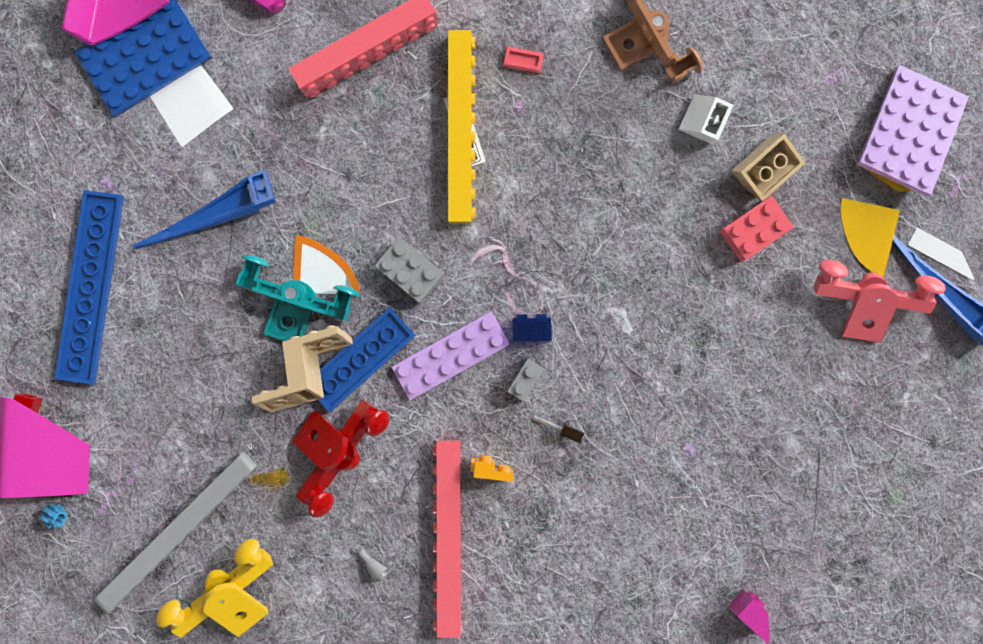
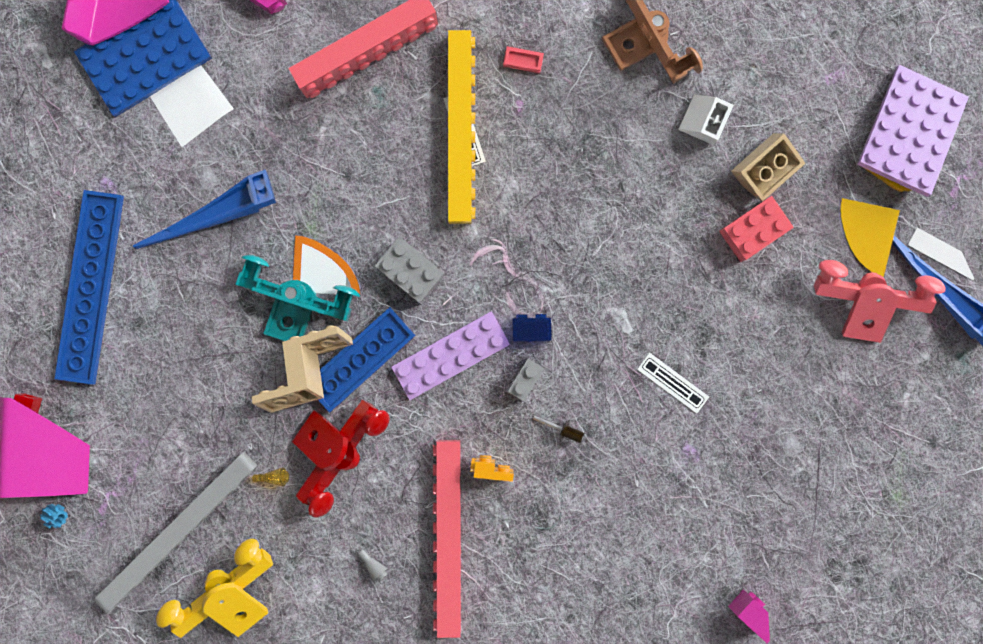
none -> white sticker [637,353,709,413]

